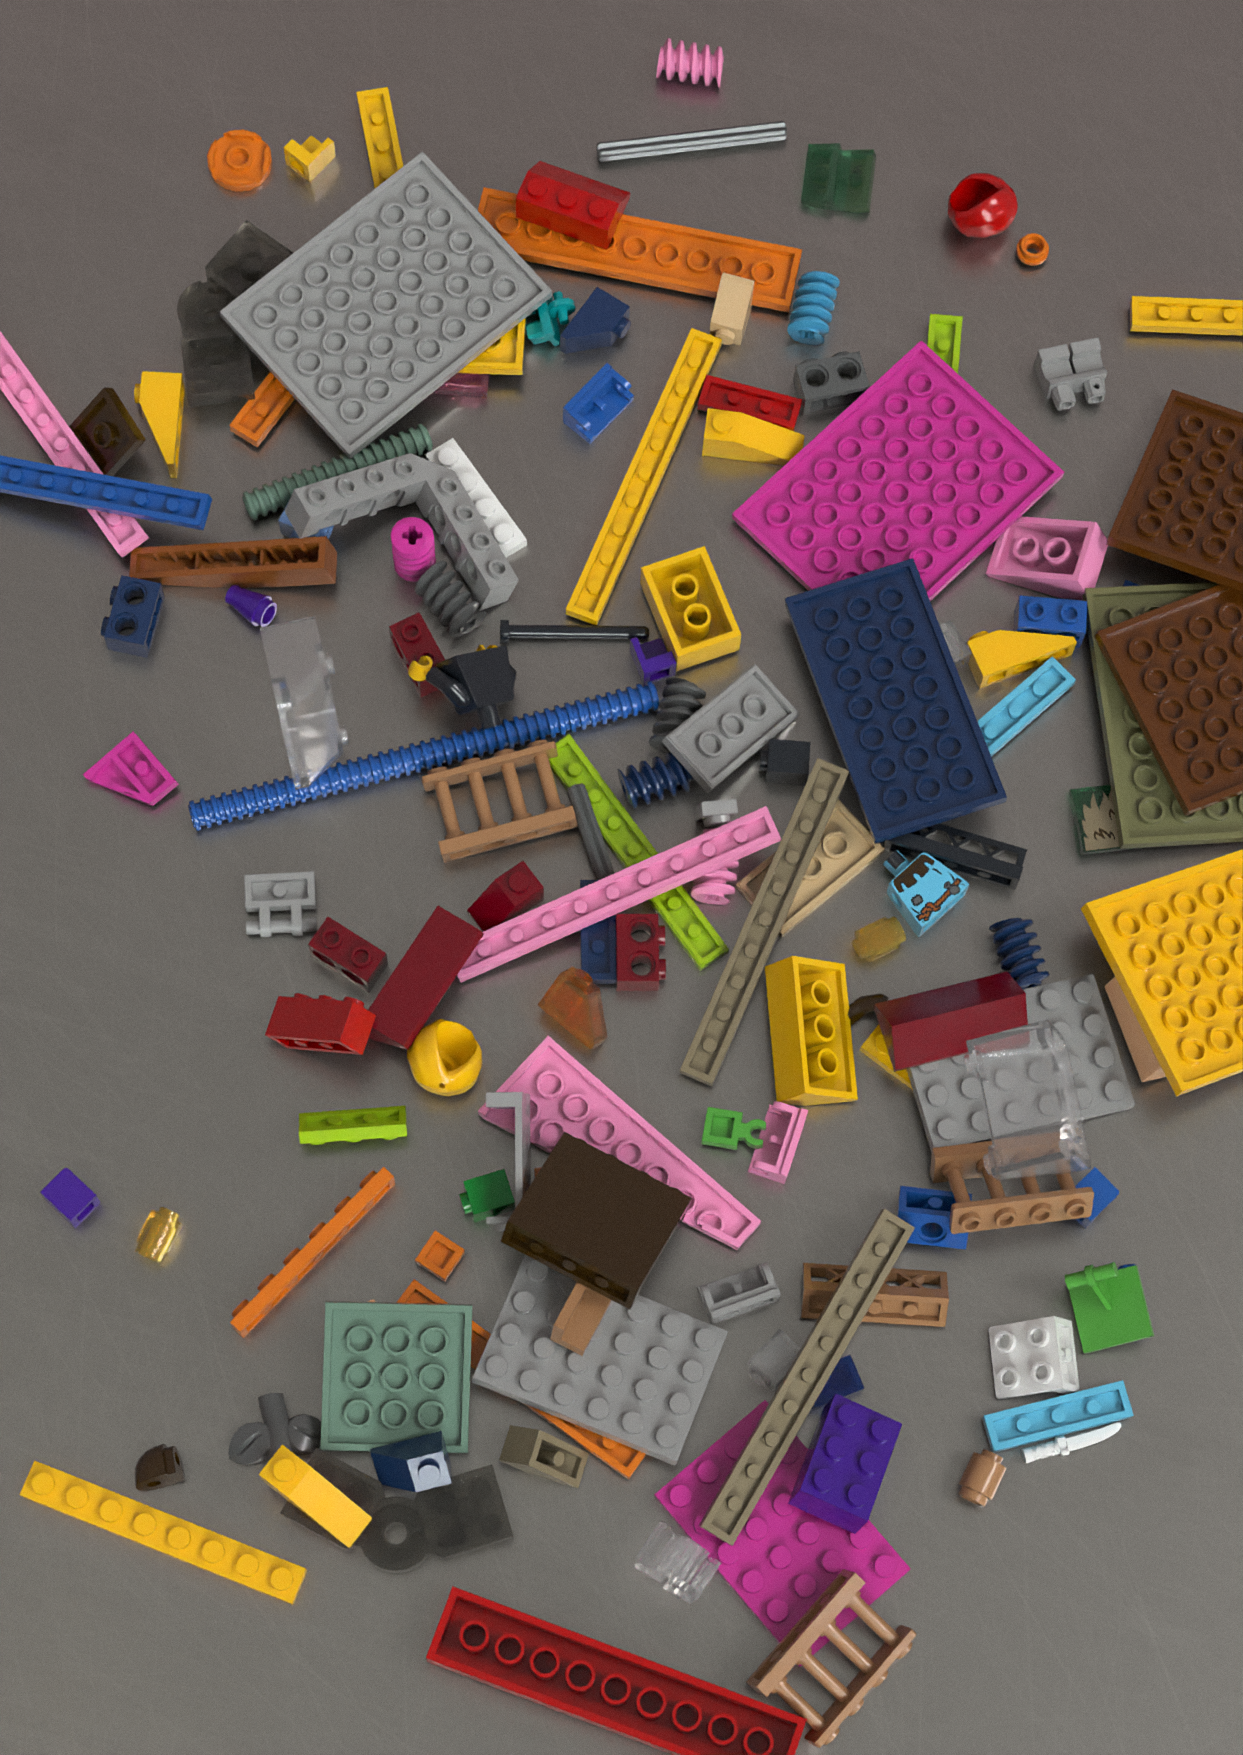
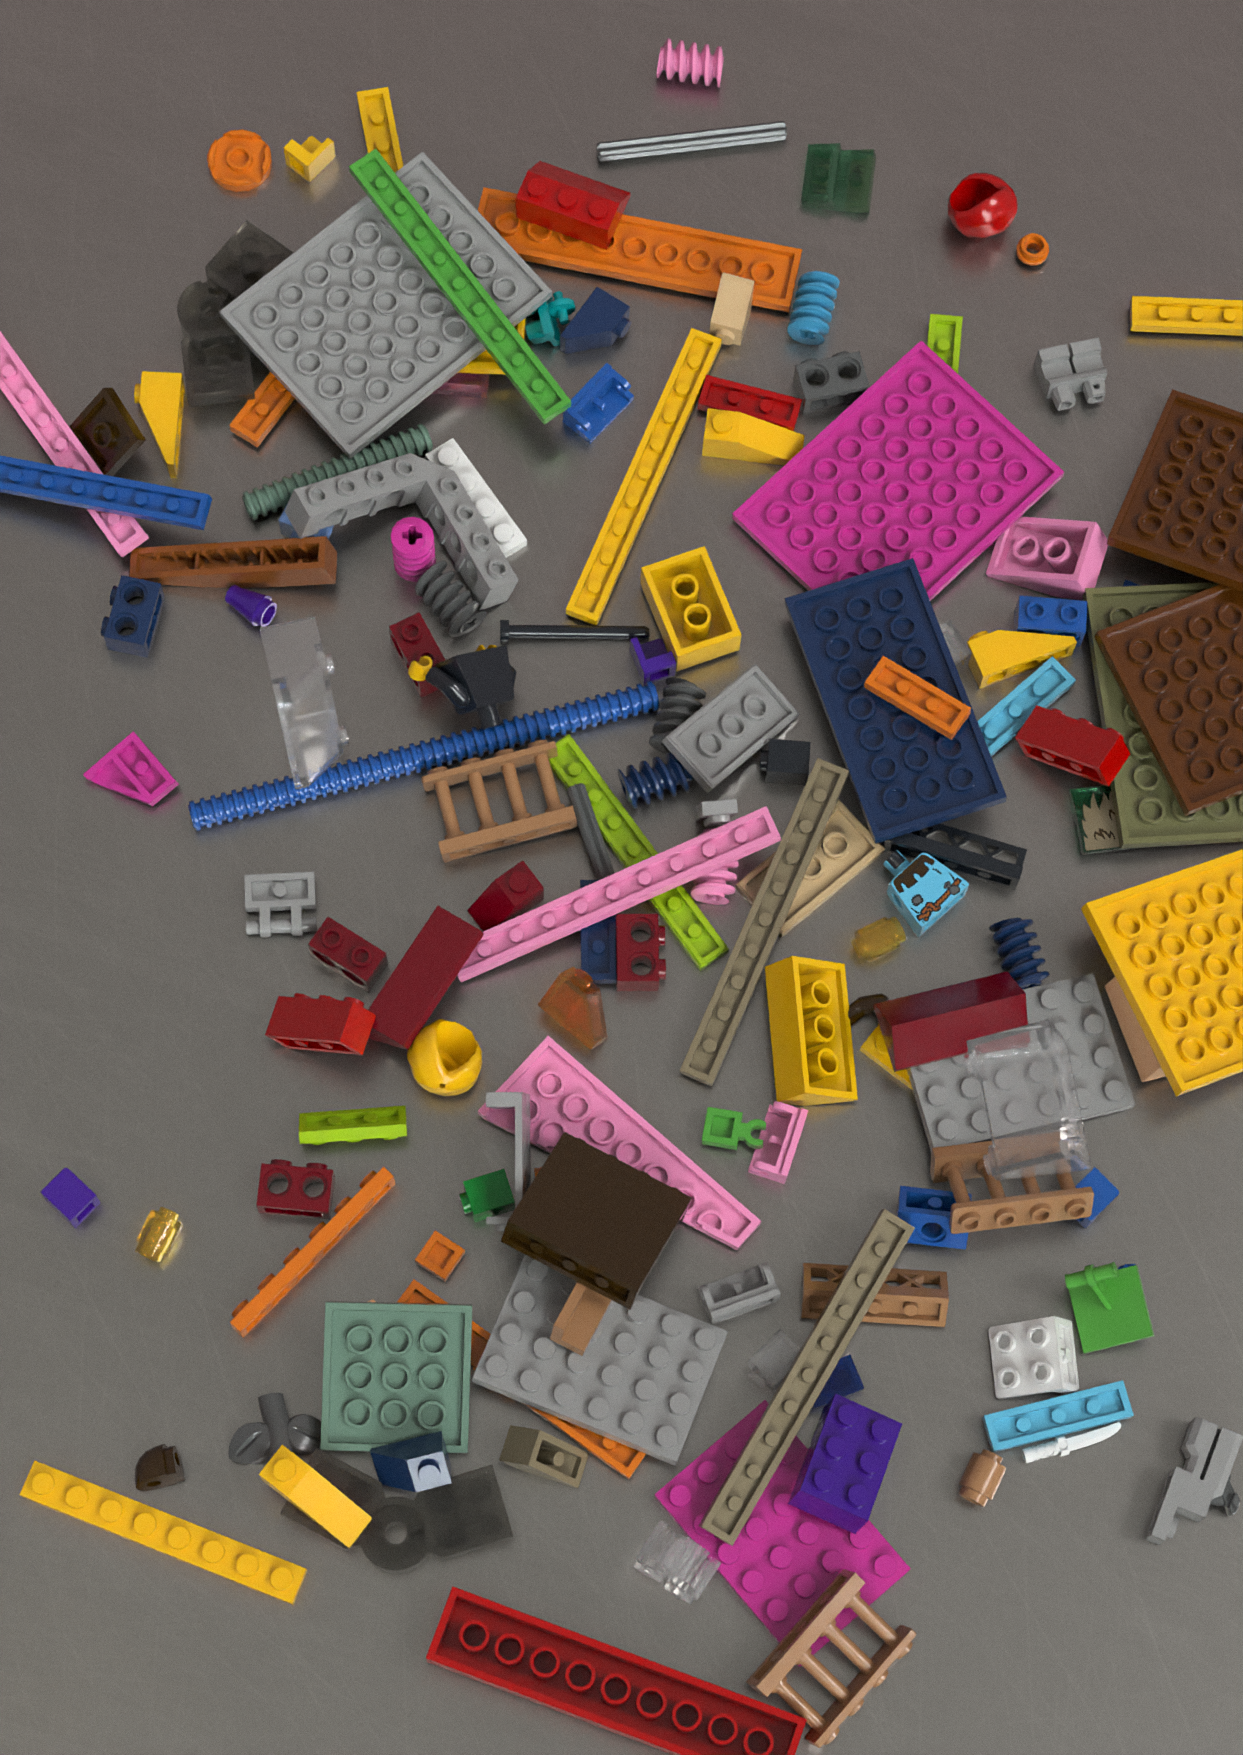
none -> dark red brick [256,1159,335,1220]
none -> bright green plate [349,149,571,425]
none -> orange plate [864,656,971,740]
none -> red brick [1015,705,1130,787]
none -> light grey plate [1145,1417,1243,1545]

